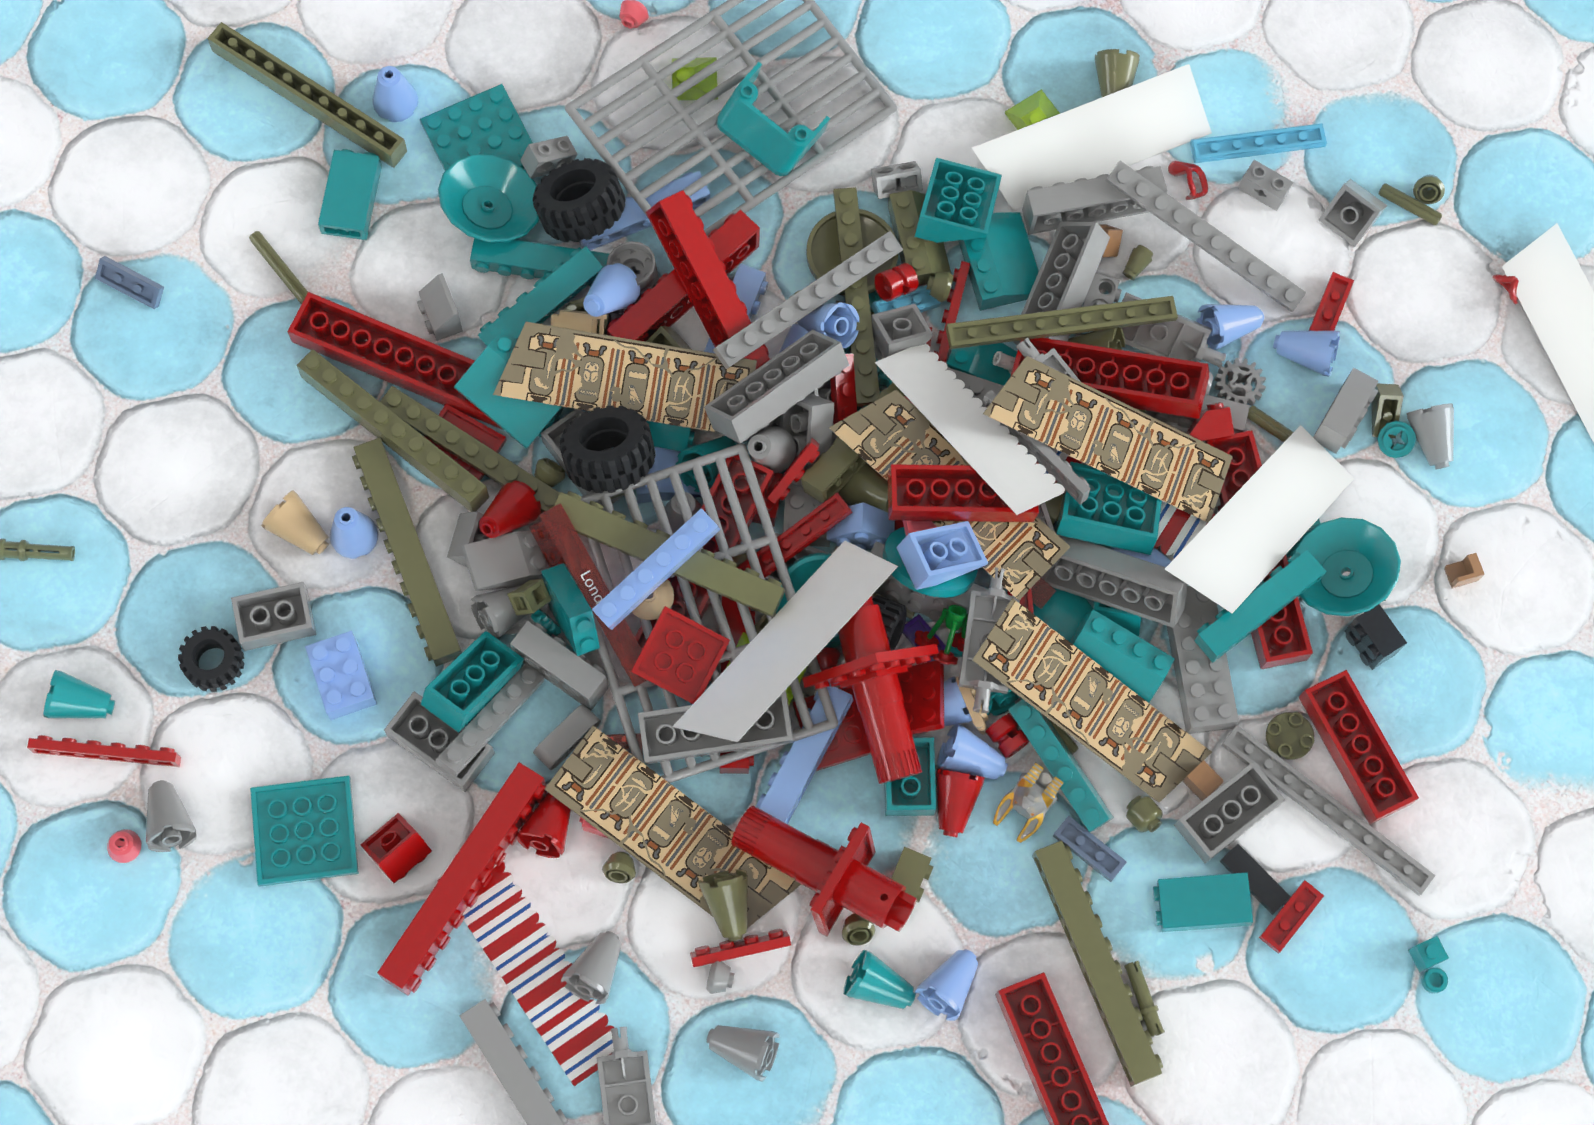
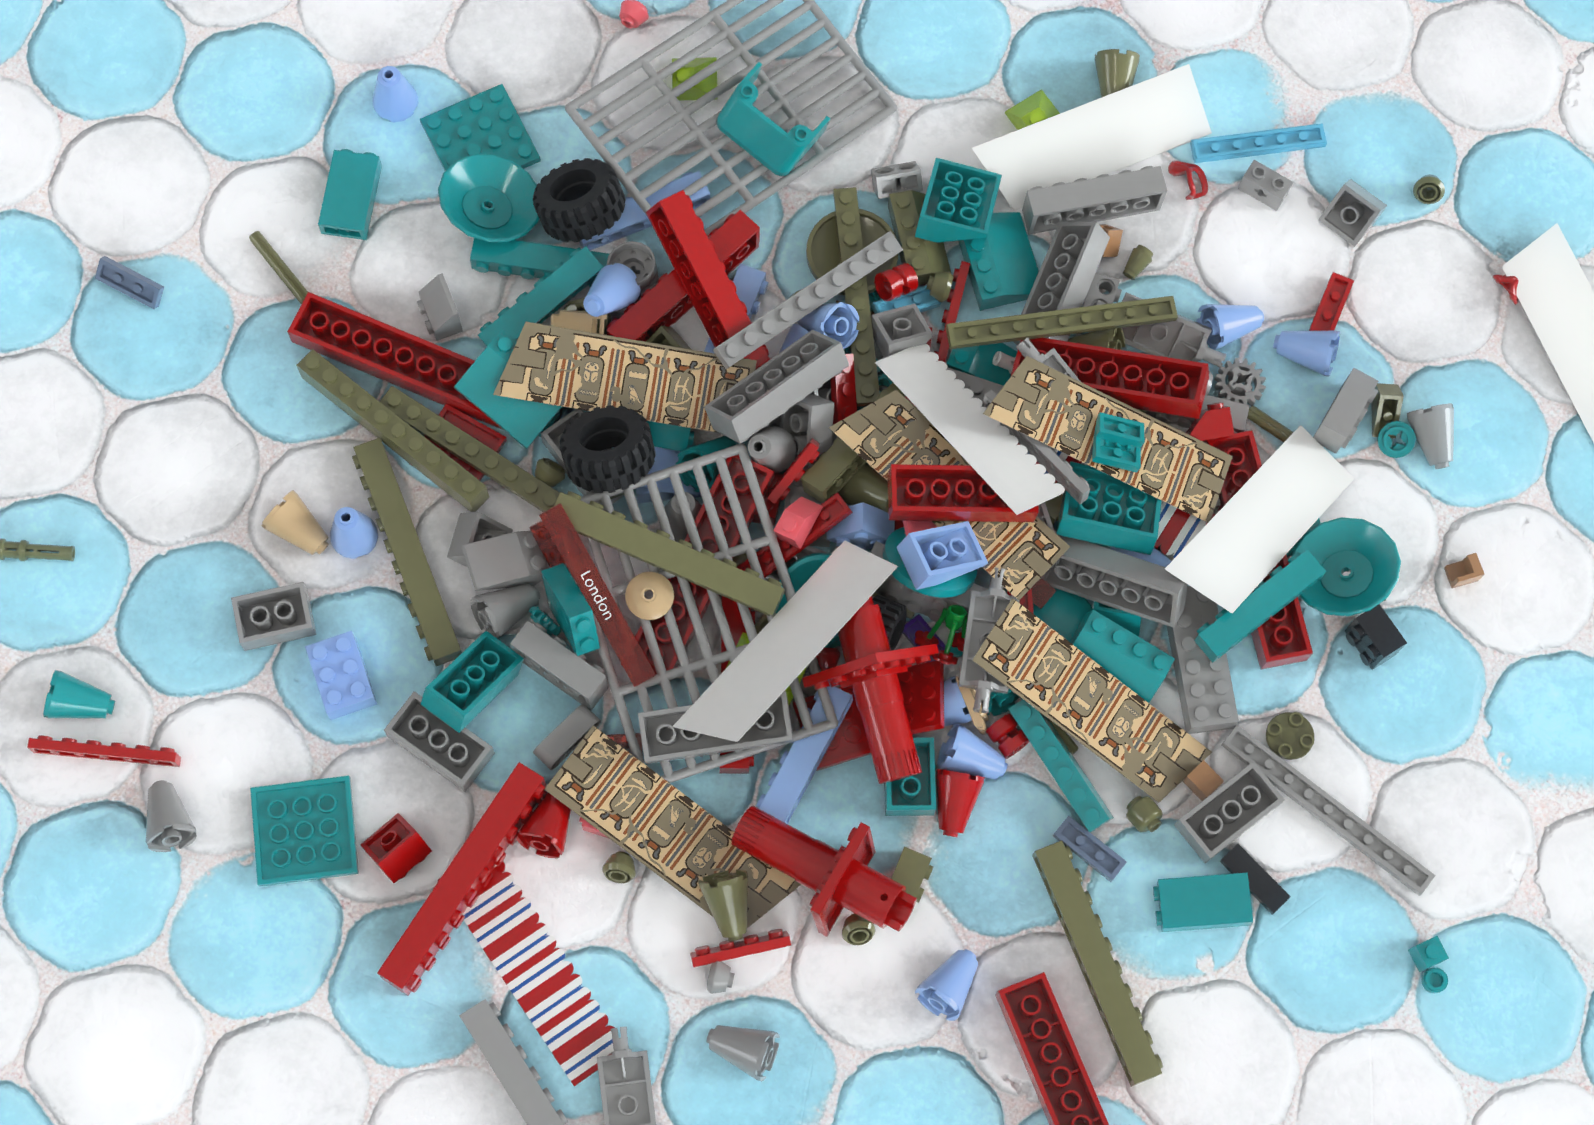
coral cone [107,829,141,863] -> none
black tyre [178,626,245,692] -> none
olive brick [207,22,407,168] -> none
light grey plate [436,663,545,777] -> none
red cone [479,481,541,538] -> none
olive brick [507,579,551,615] -> none
light grey brick [521,136,577,179] -> none
light grey cone [561,931,622,1004] -> none
light blue brick [592,508,721,630] -> none
red plate [630,606,730,704] -> none
teal cone [843,950,916,1009] -> none
light grey piece [993,762,1064,843] -> none
light grey plate [1106,161,1306,312] -> none
olive pin [1124,961,1165,1037] -> none
red plate [1259,880,1324,953] -> none
red brick [1299,670,1419,825] -> none
olive axle [1378,183,1442,225] -> none
none -> coral slope [773,496,823,549]
none -> teal slope [1092,412,1145,473]

